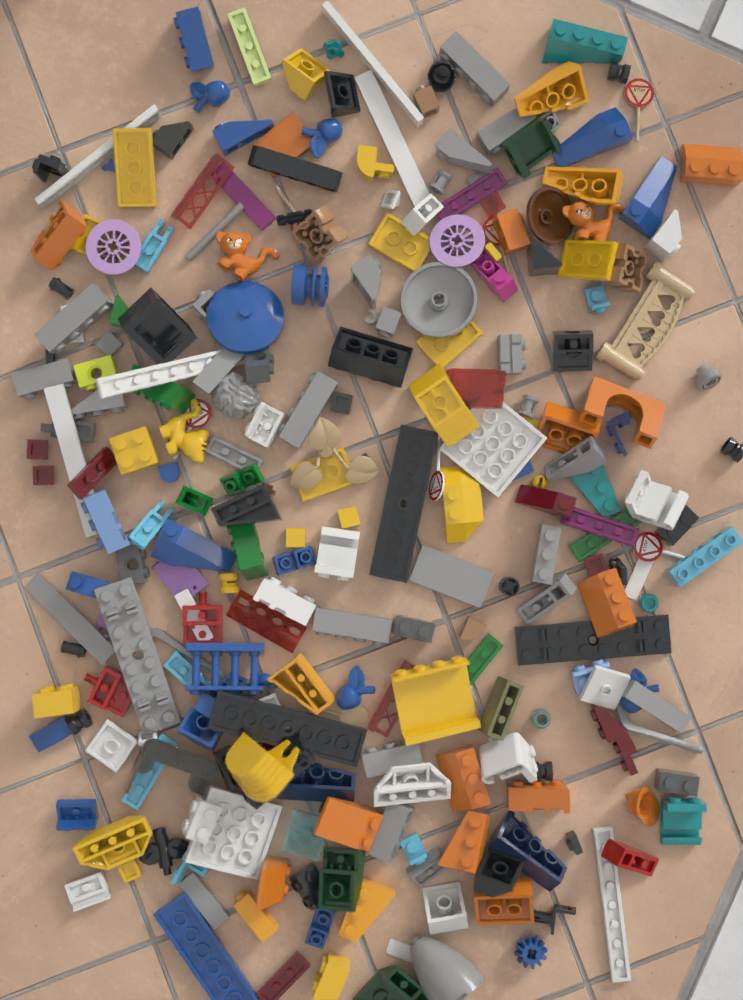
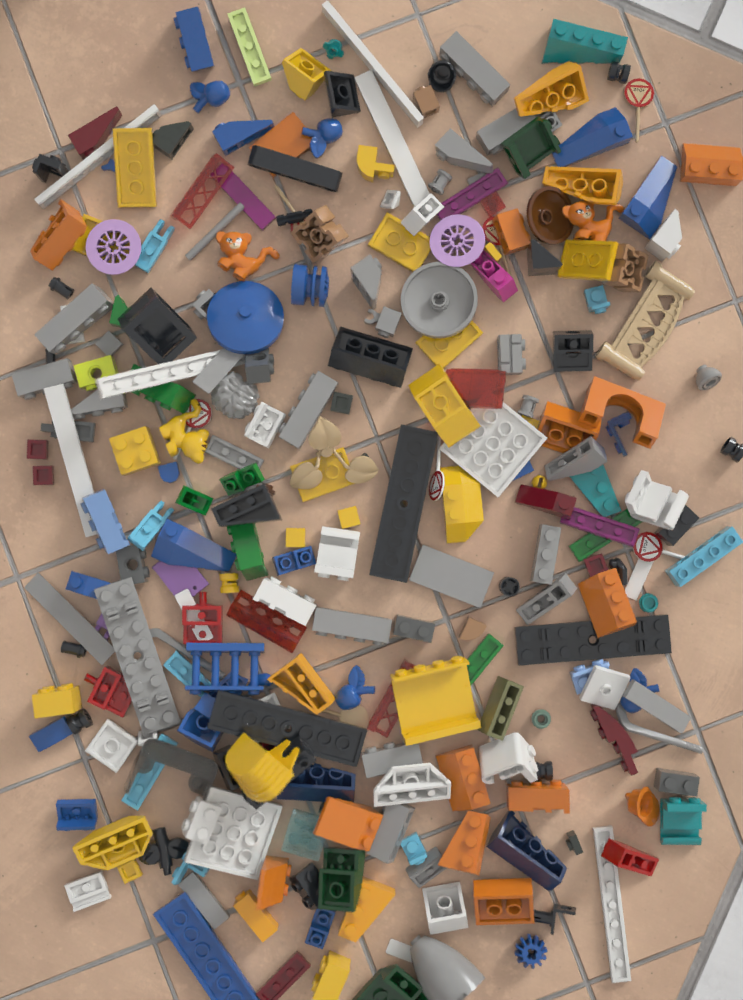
dark red plate [67,447,117,500] -> none
black slope [473,847,525,897] -> none
none -> dark red slope [68,106,122,160]

